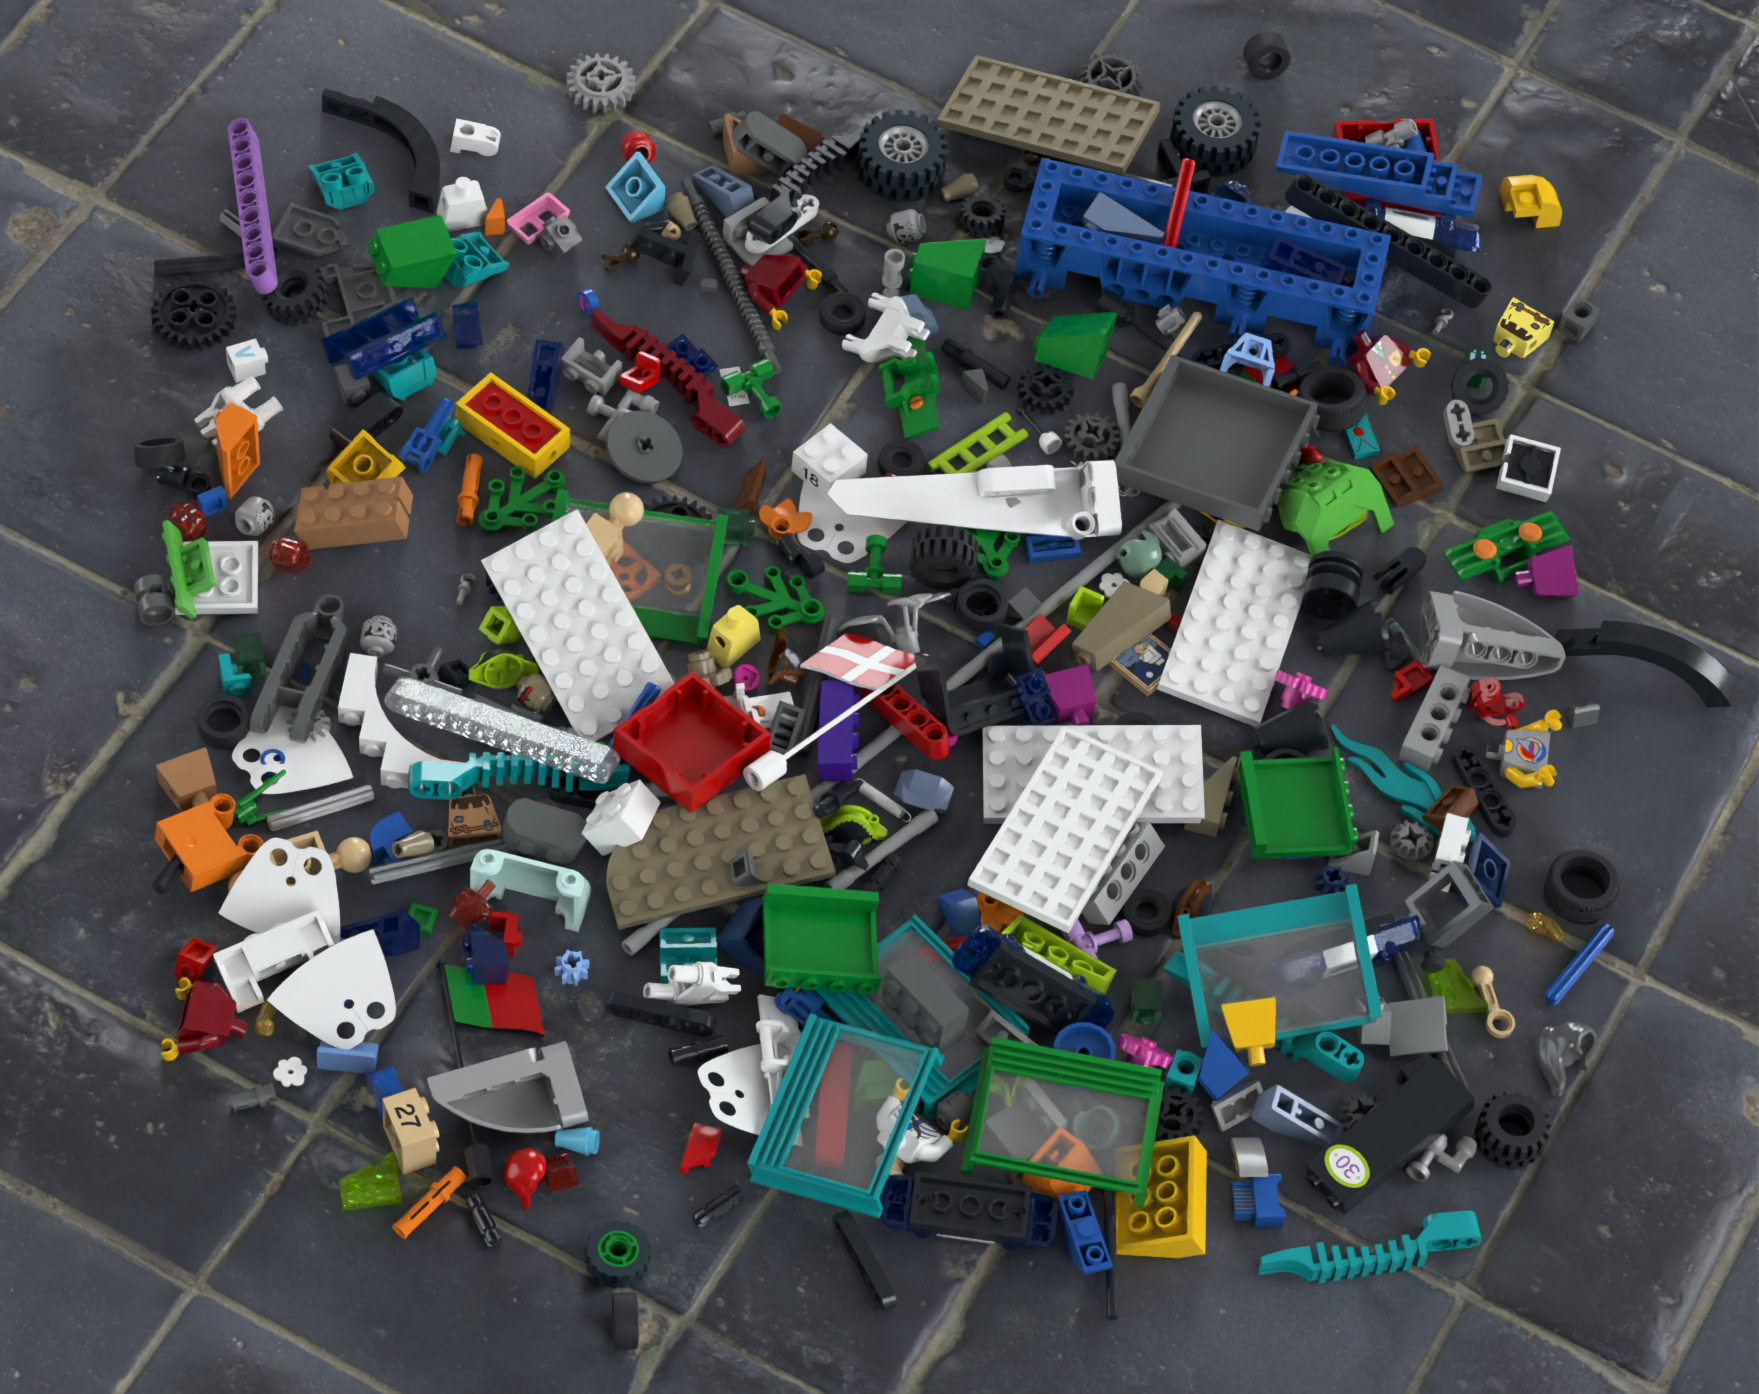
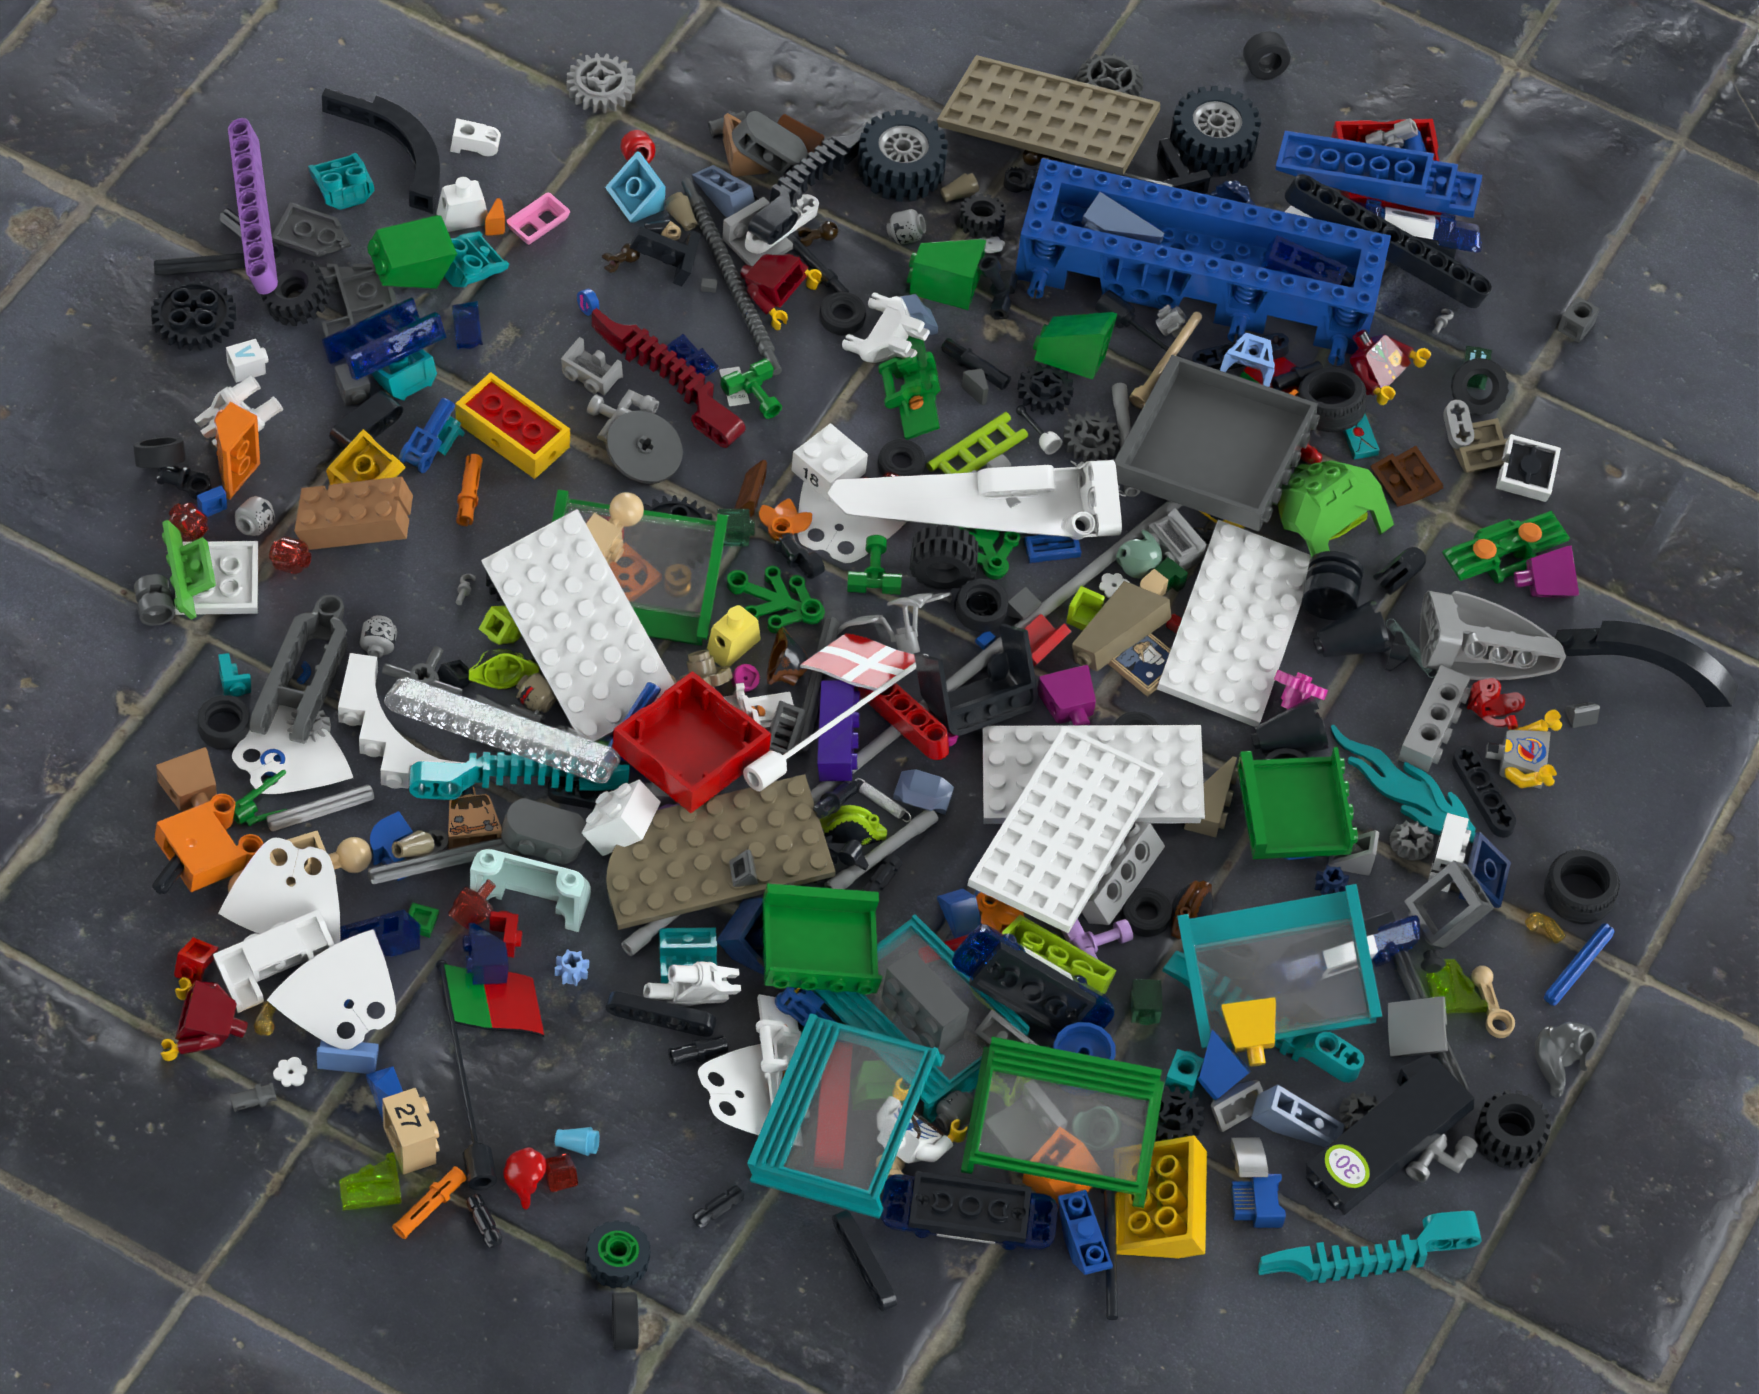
clear green brick [233,632,266,678] -> none
light grey panel [427,1041,589,1134] -> none
green plant [479,466,565,534] -> none
clear blue slope [527,339,565,415] -> none
flat silver brick [538,215,583,260] -> none
red bracket [619,351,660,393] -> none
red slope [679,1123,722,1174] -> none
light grey bar [882,249,905,298] -> none
clear blue slope [1015,667,1058,726] -> none
dark pink plant [1116,1033,1174,1068] -> none
red axle [1162,158,1195,248] -> none
light grey slope [1355,994,1392,1045] -> none
red slope [1391,659,1434,702] -> none
reddish brown slope [1422,784,1478,831] -> none
light yellow torso [1493,297,1554,358] -> none
yellow brick [1499,175,1562,228] -> none

